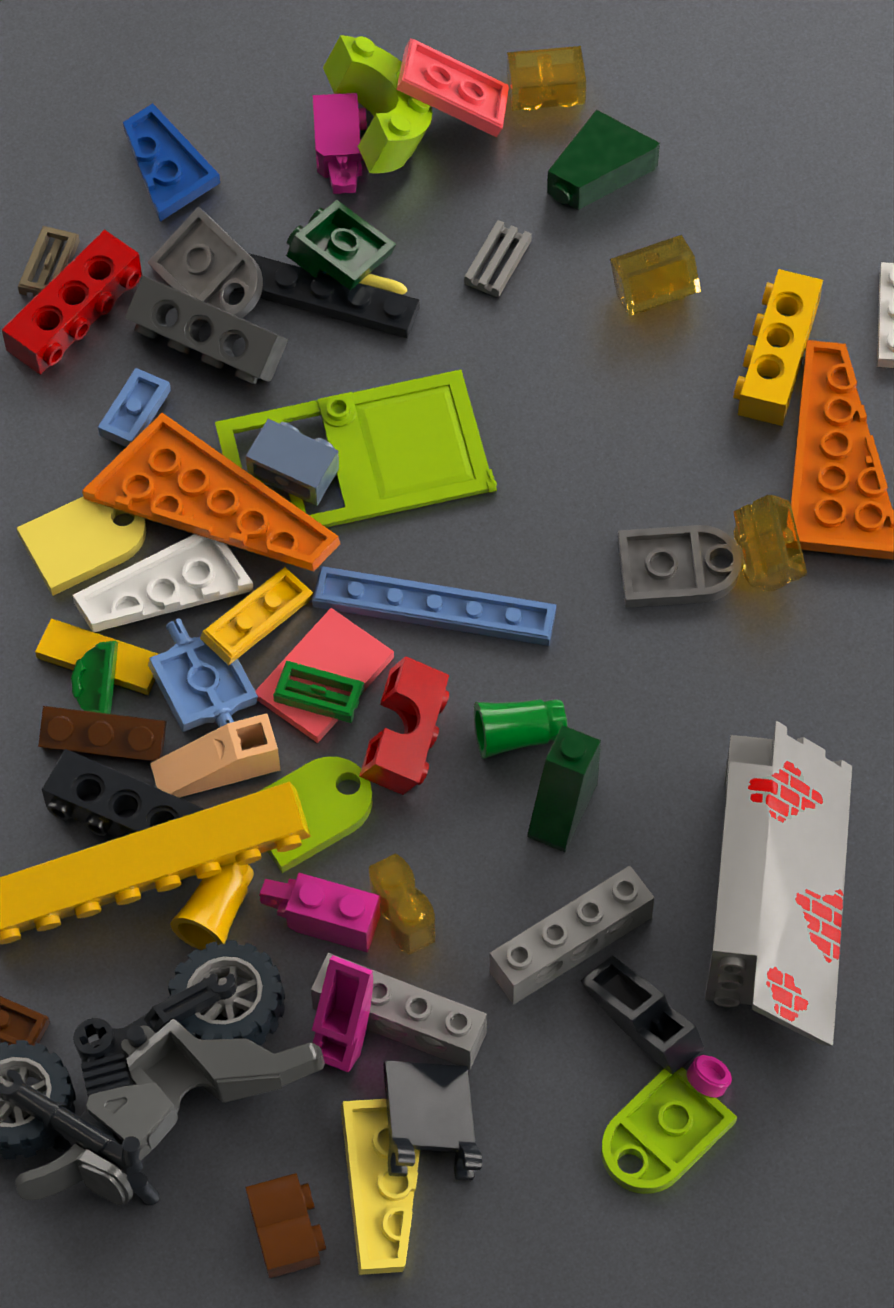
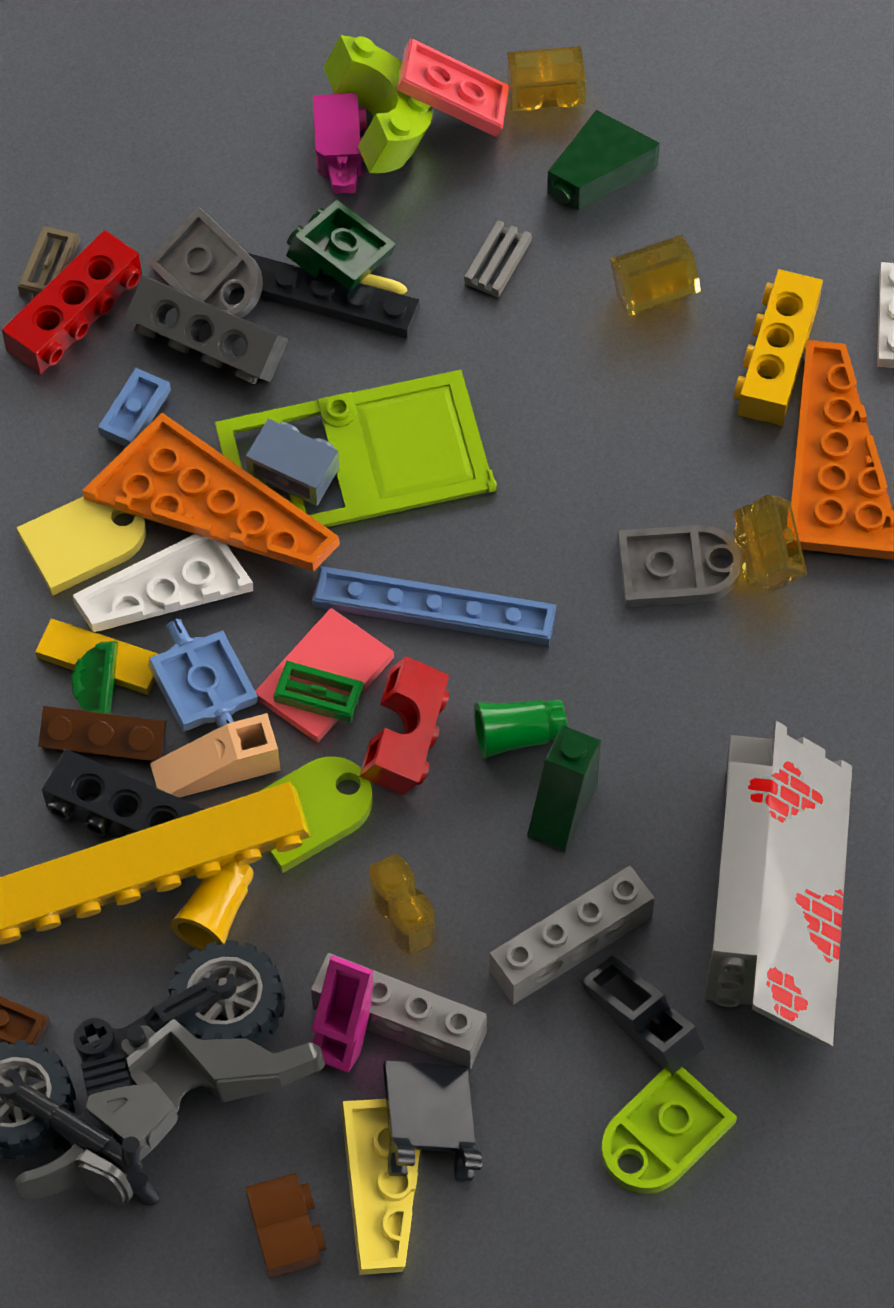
blue wing [123,103,220,222] -> none
yellow tile [200,567,313,666] -> none
dark pink hinge [259,873,381,953] -> none
dark pink tile [686,1055,732,1098] -> none

